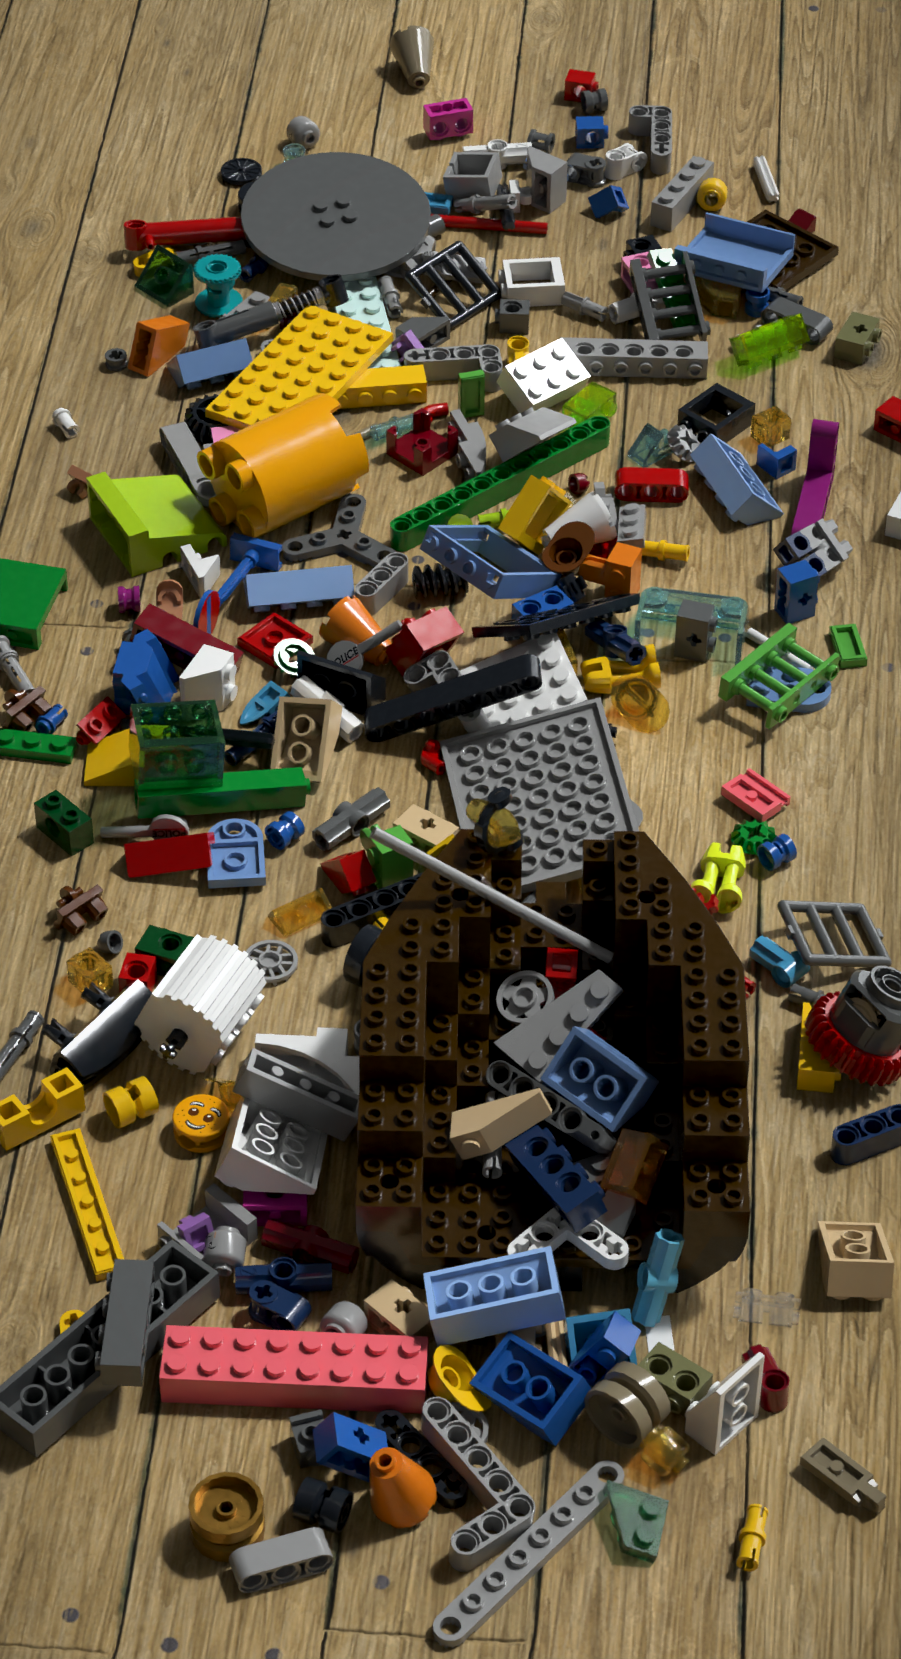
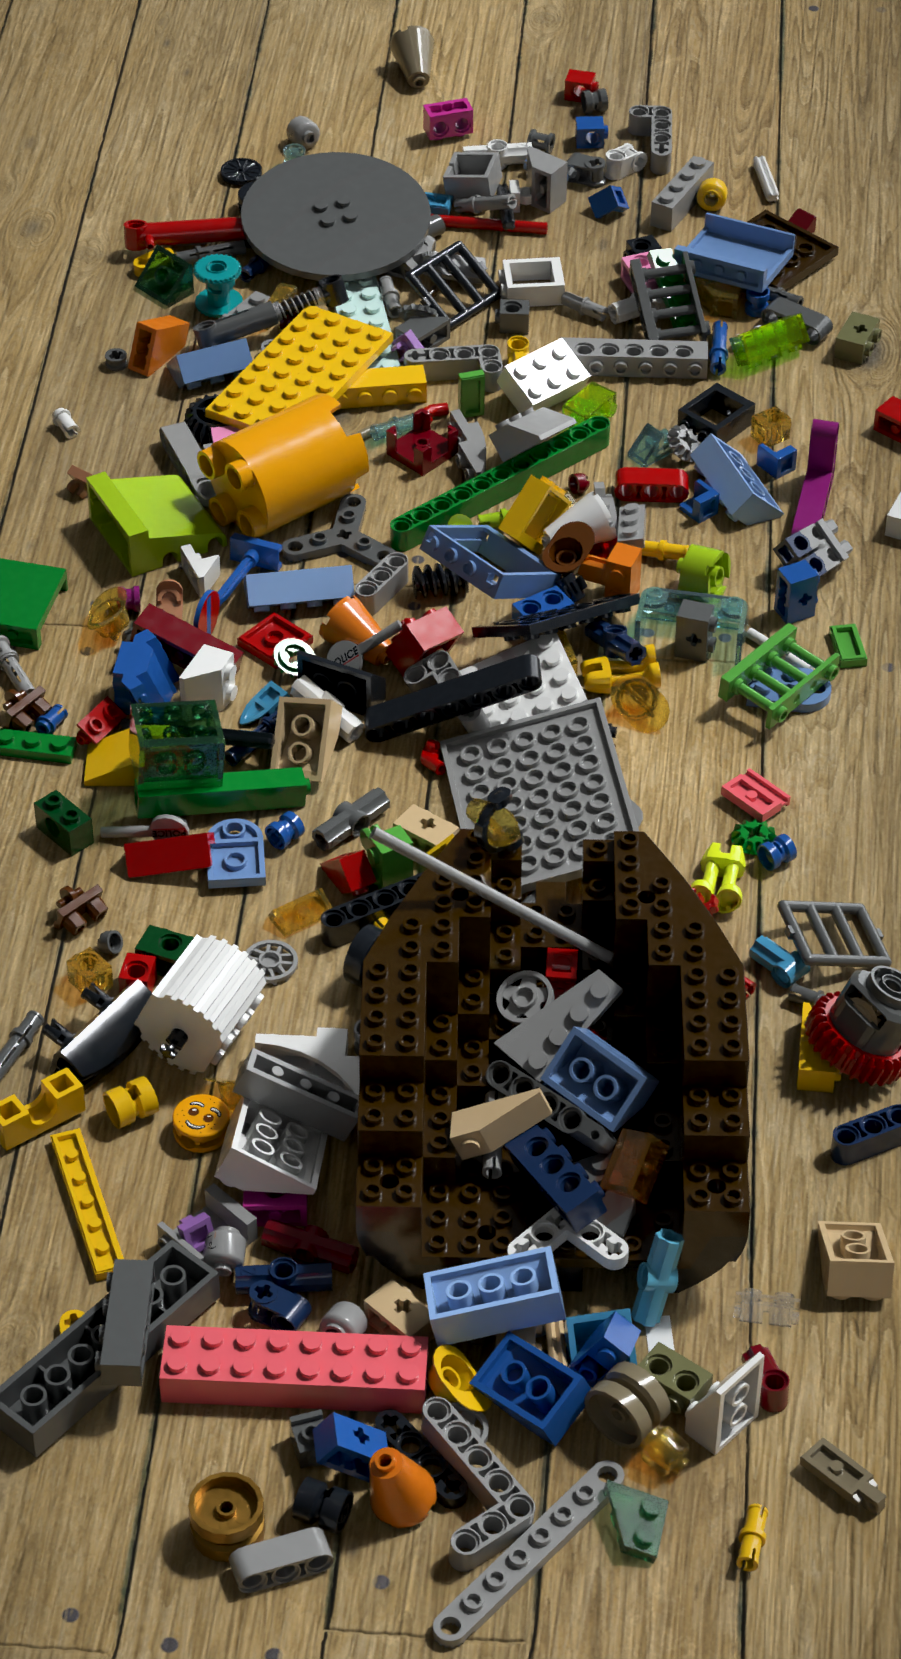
none -> clear yellow piece [87,587,130,641]
none -> dark grey gear [399,303,438,321]
none -> lime brick [676,544,731,603]
none -> blue panel [679,479,720,524]
none -> blue pin [709,320,729,375]

